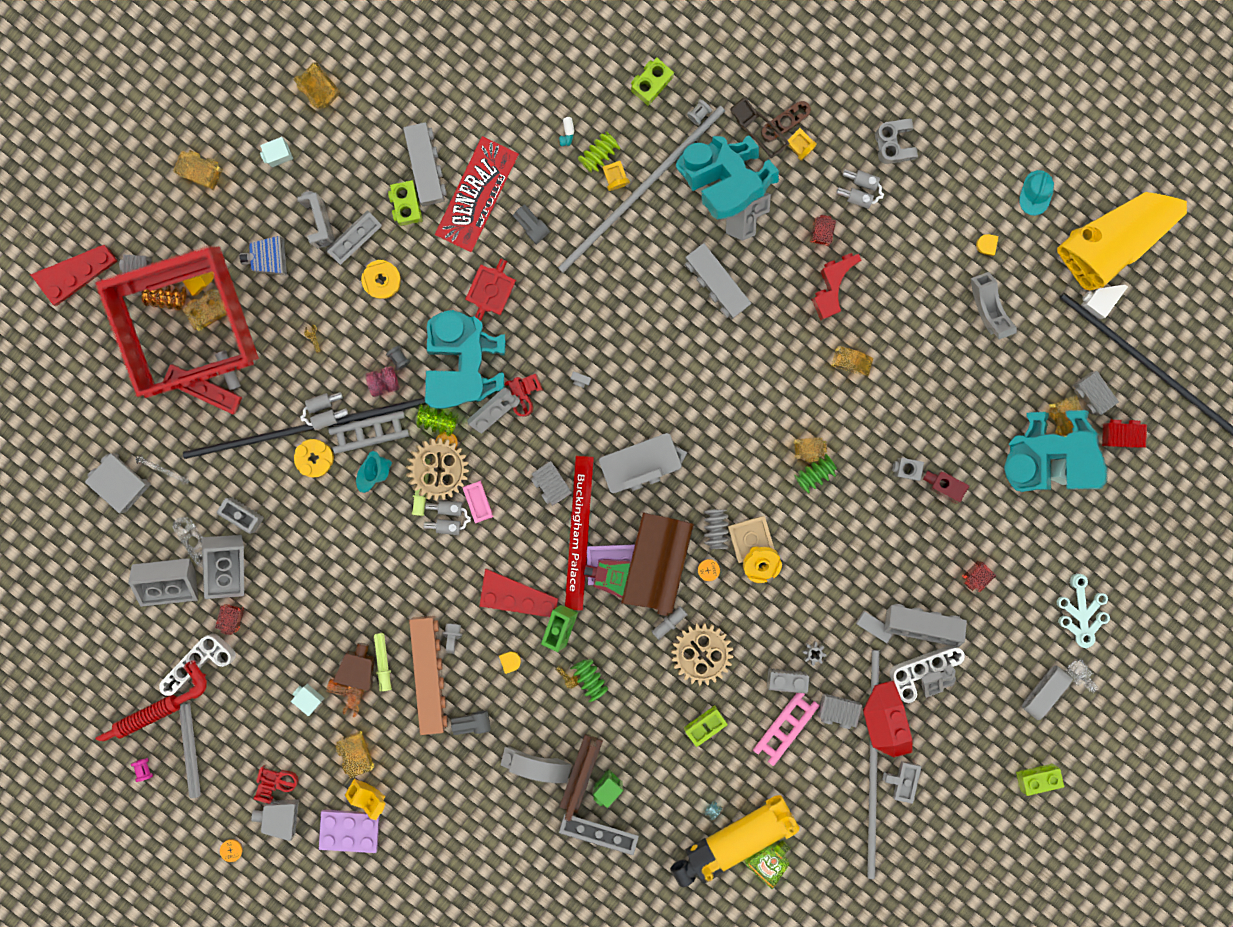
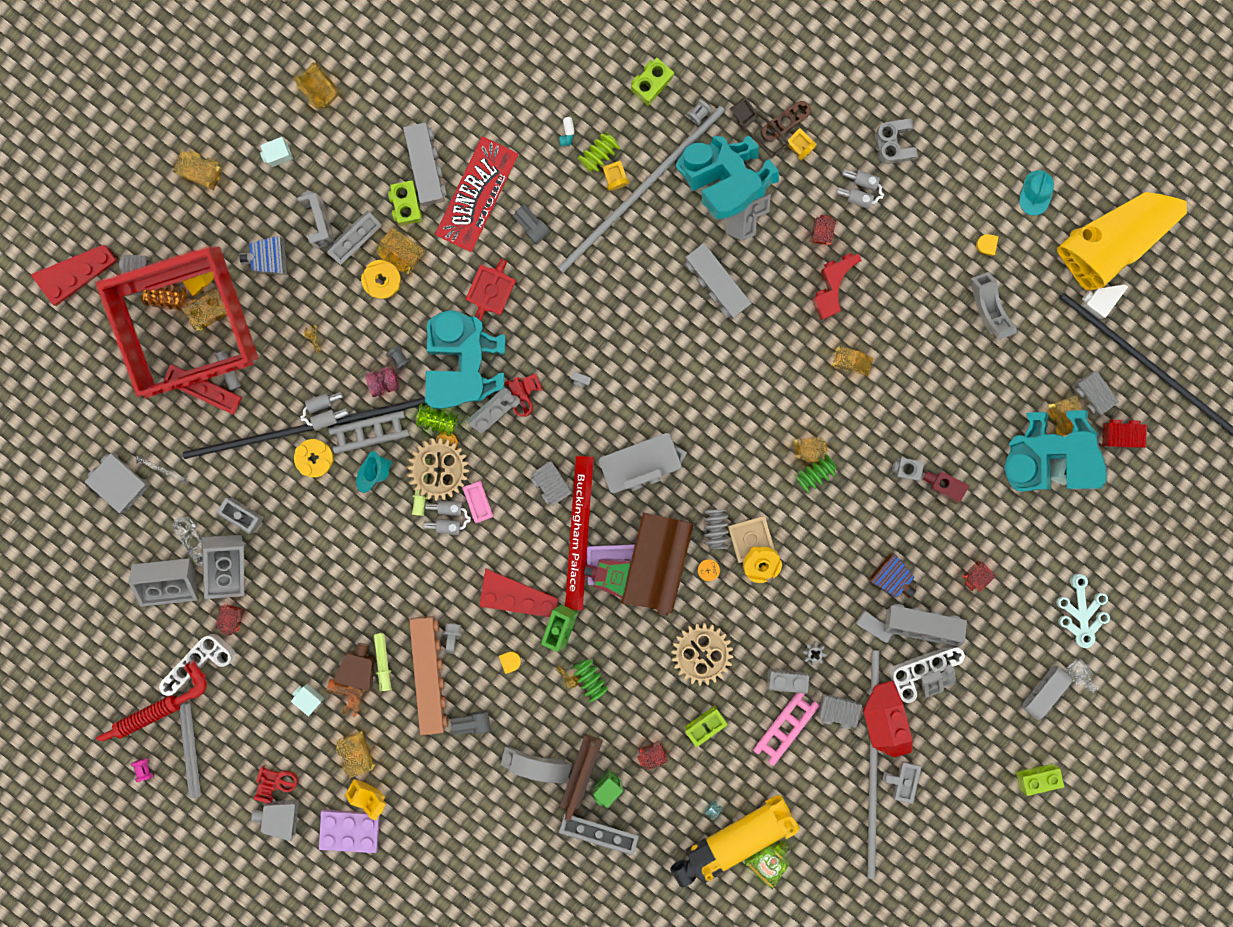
light orange piece [220,839,243,862] -> none
light grey pin [652,606,688,640] -> none
none -> clear yellow brick [377,228,424,275]
none -> clear red brick [637,740,668,771]
none -> torso [867,552,916,598]

